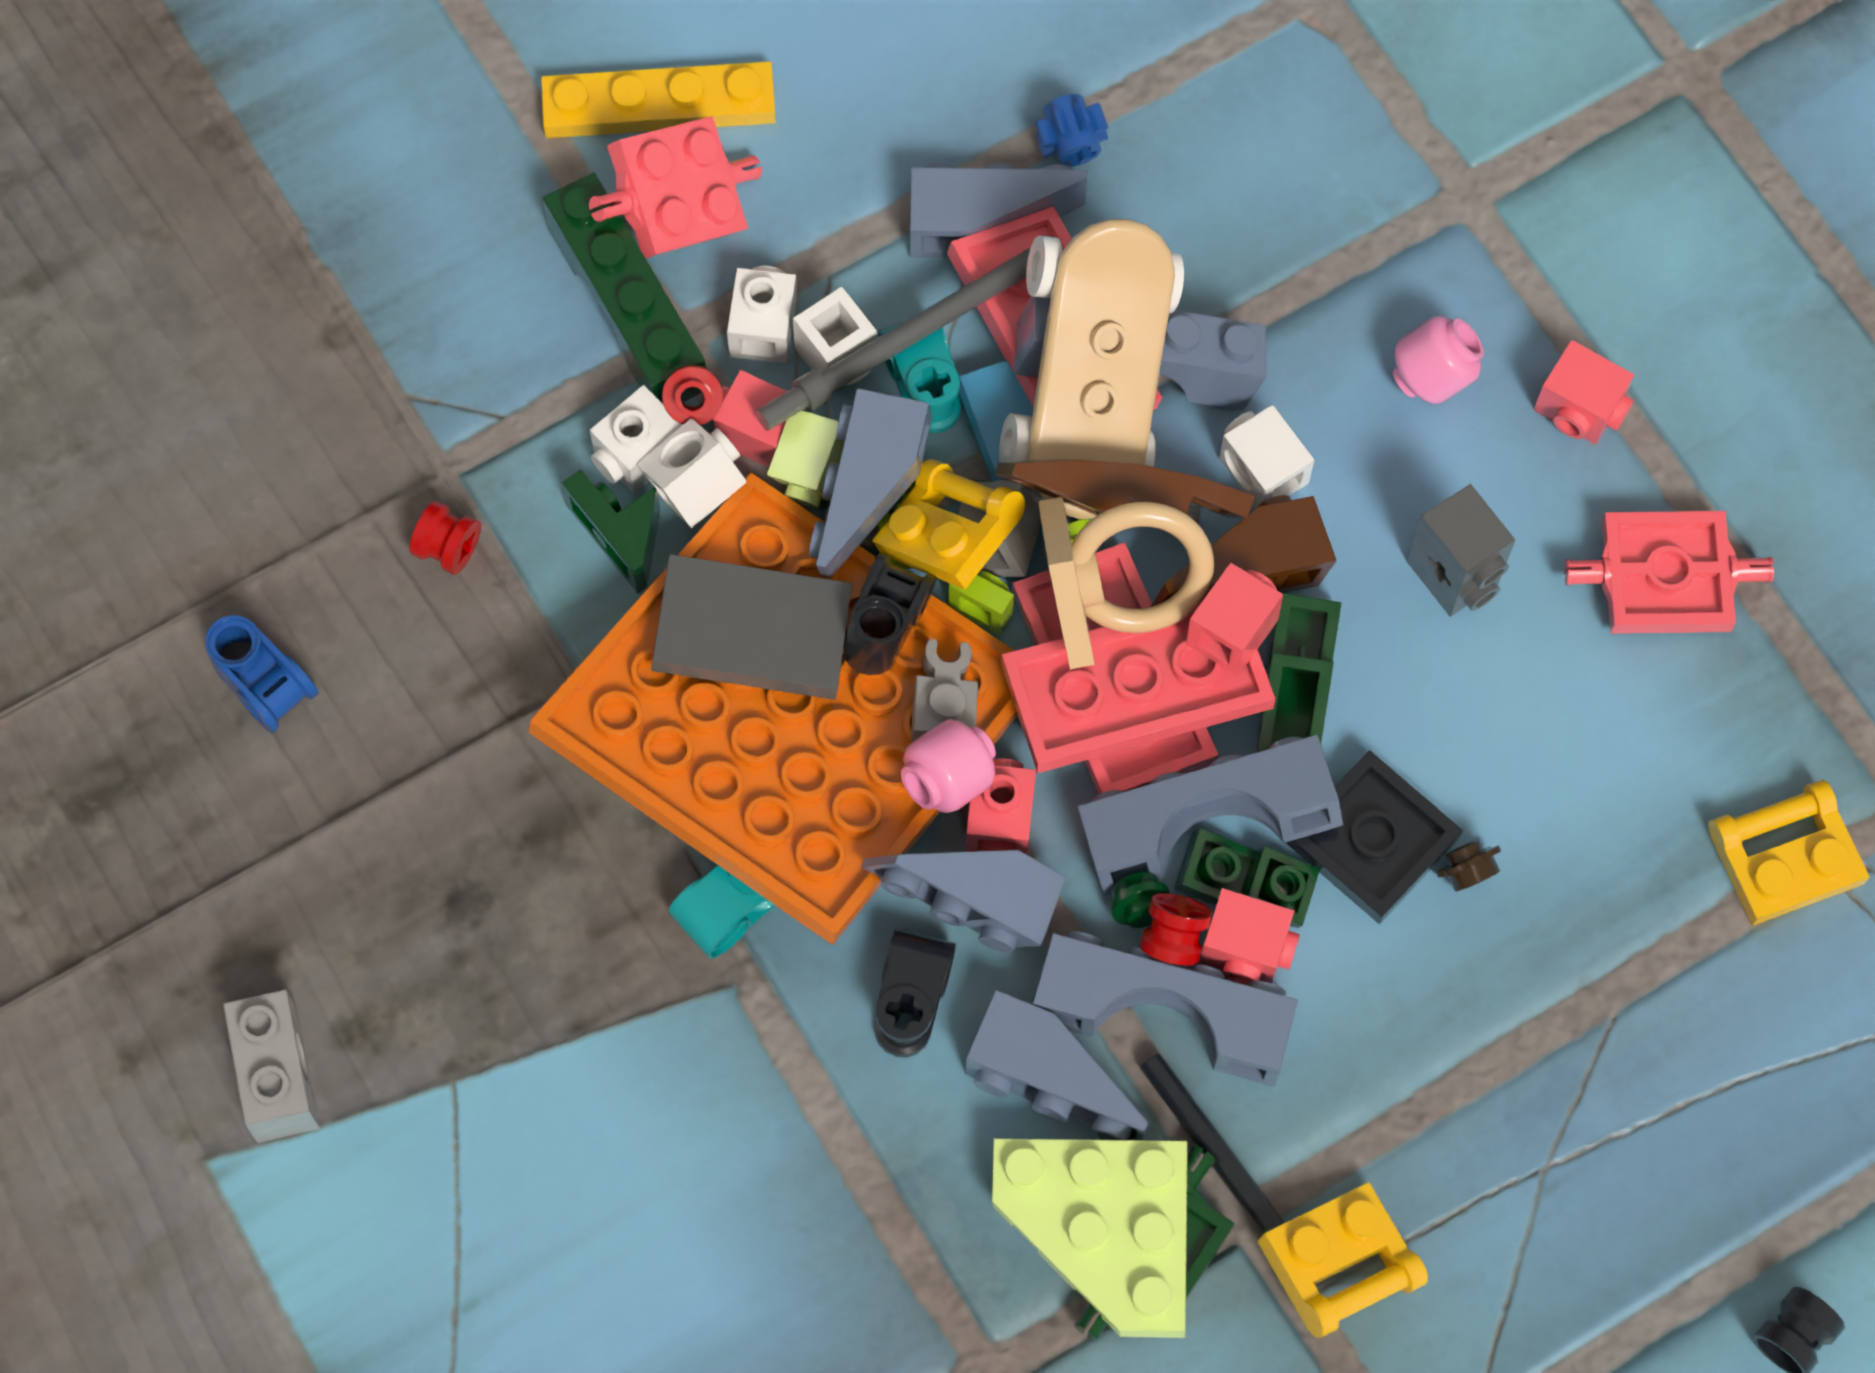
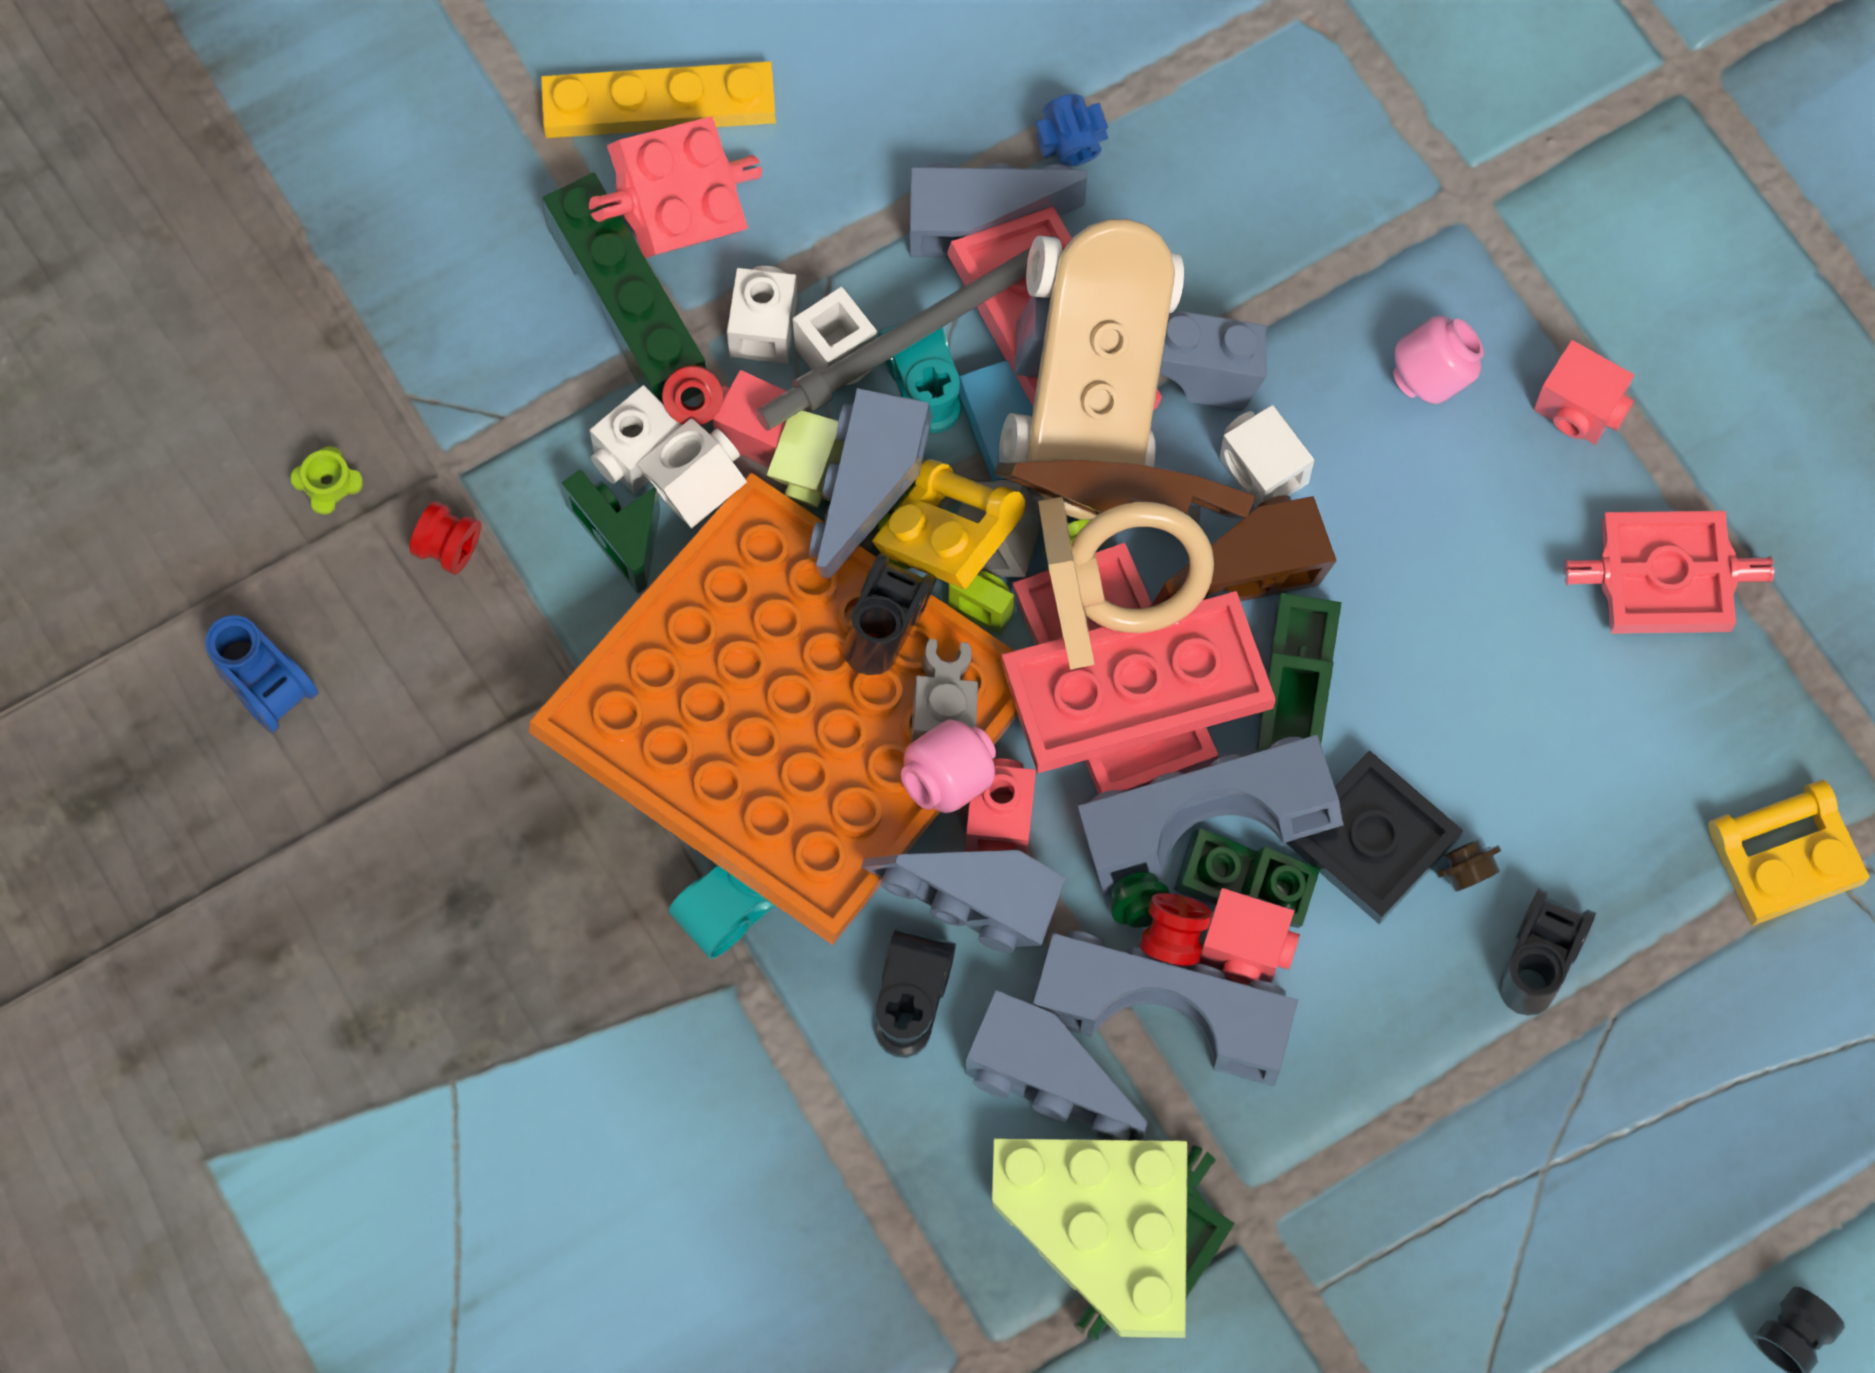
light grey brick [223,990,320,1143] -> none
dark grey tile [651,554,852,700] -> none
black bar [1140,1053,1285,1235] -> none
coral brick [1186,563,1283,676] -> none
yellow plate [1257,1182,1428,1338] -> none
dark grey brick [1407,483,1515,617] -> none
none -> lime plate [291,446,363,515]
none -> black piece [1499,887,1596,1016]

